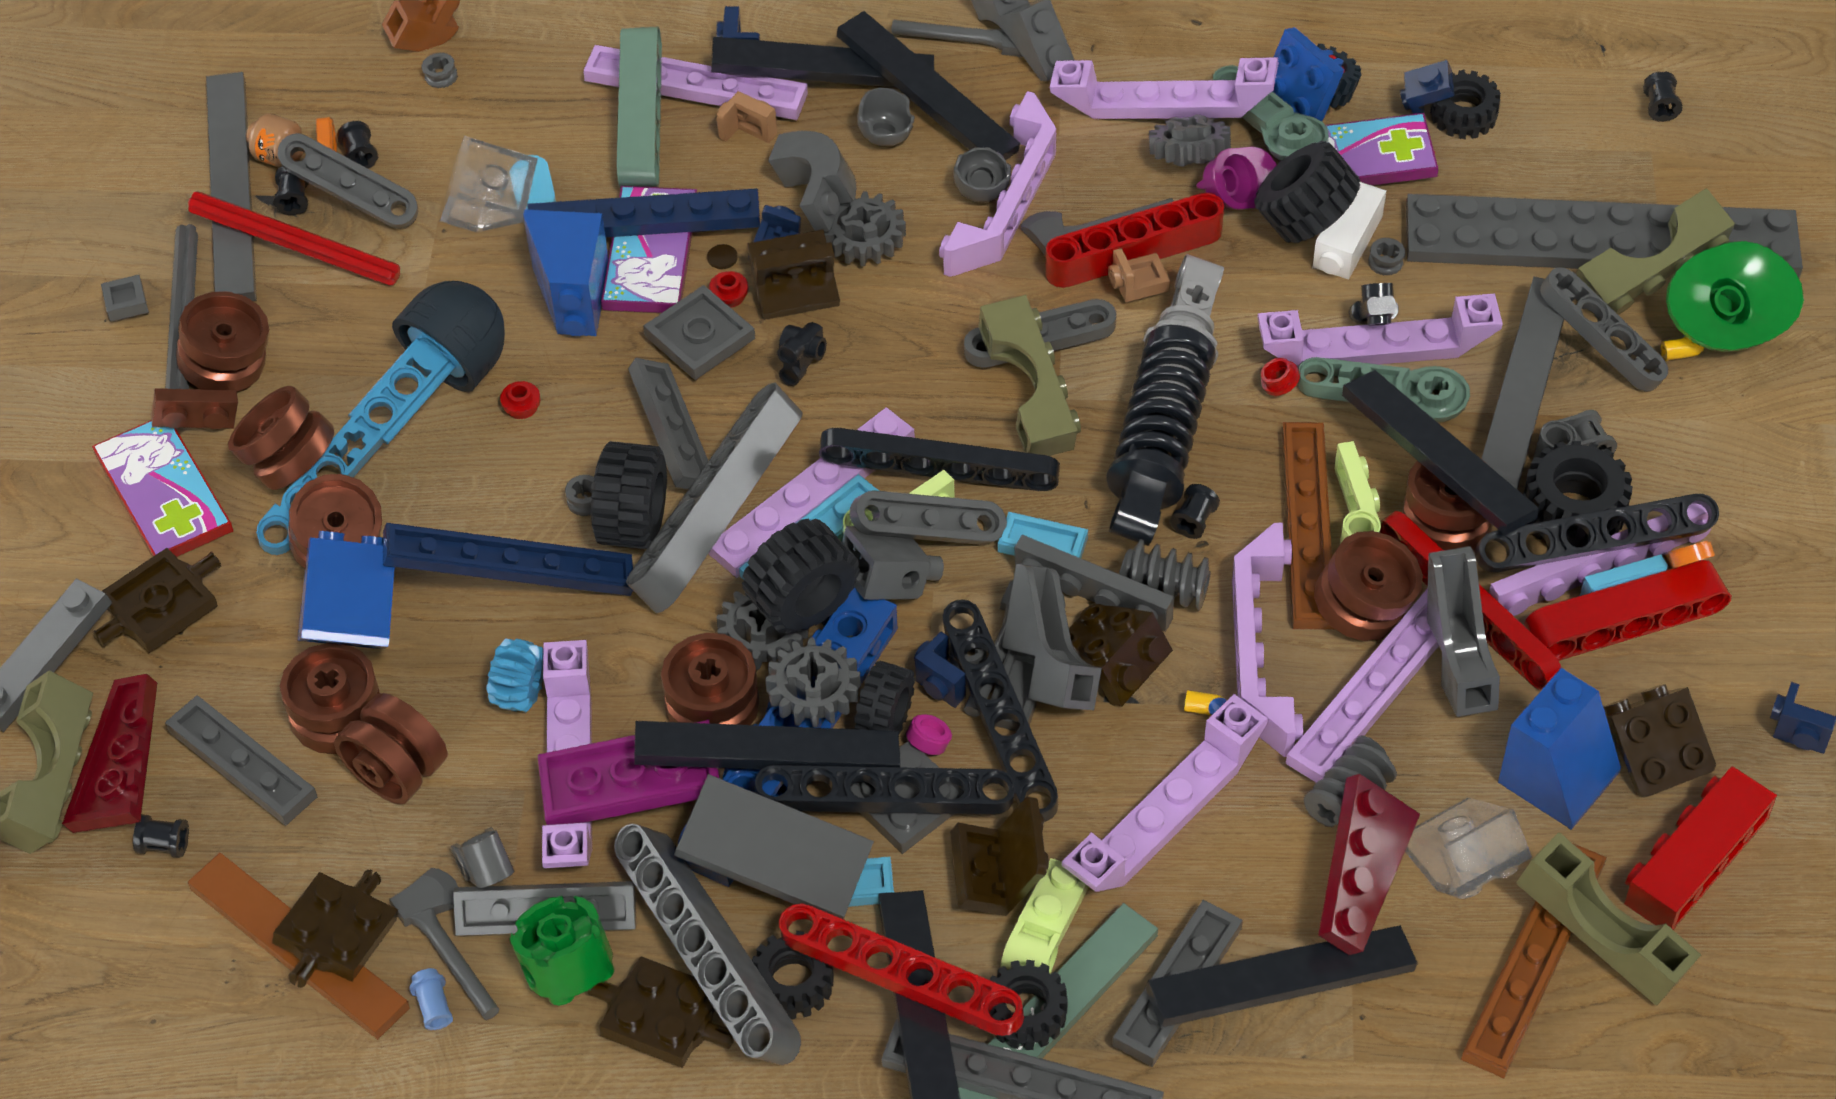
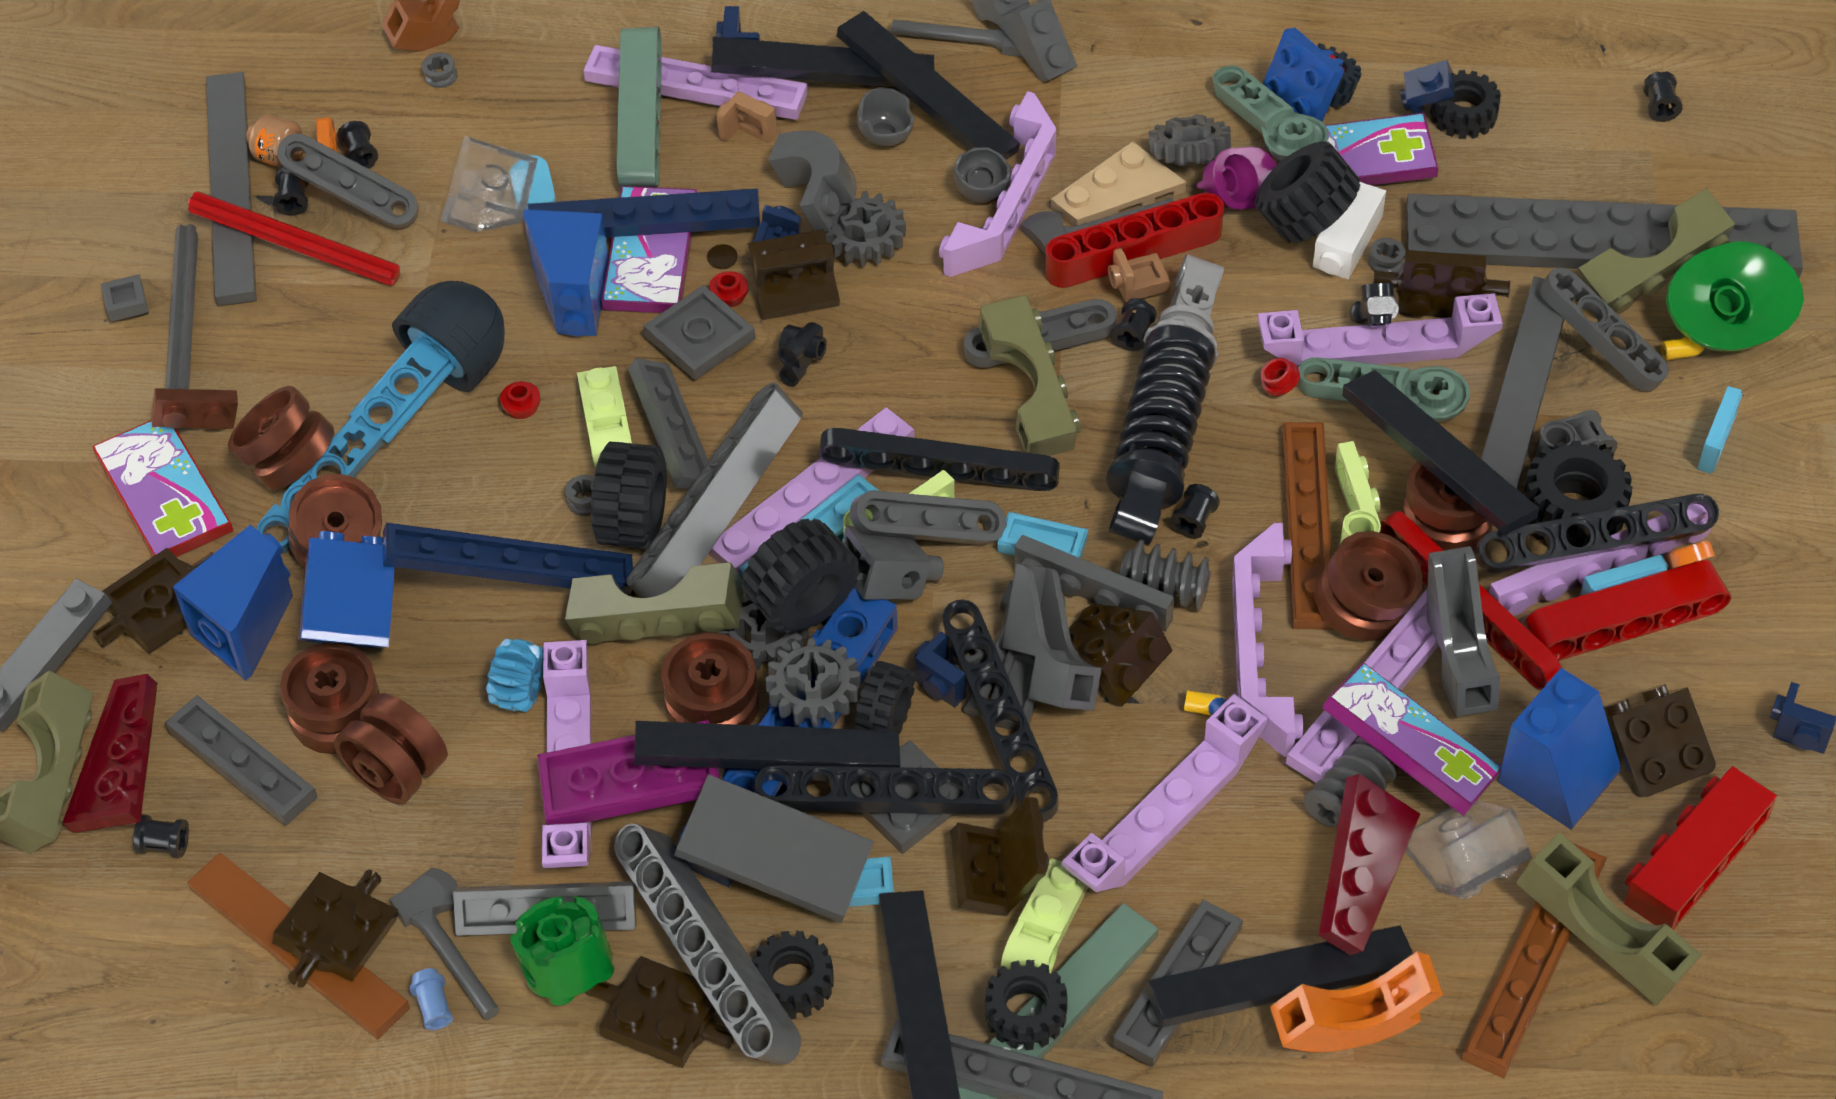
copper wheel [176,291,269,392] -> none
dark grey piece [450,827,515,888] -> none
red beam [779,904,1024,1036] -> none
dark pink tile [906,714,952,755] -> none
lavender slope [1049,58,1278,119] -> none
none -> blue slope [173,525,293,681]
none -> olive arch [565,562,744,644]
none -> yellowish green plate [577,366,632,467]
none -> tan wing [1051,141,1186,226]
none -> black bush [1112,298,1157,351]
none -> orange arch [1270,951,1443,1052]
none -> tile [1322,662,1501,815]
none -> dark brown plate [1373,250,1510,318]
none -> medium azure tile [1697,386,1743,474]

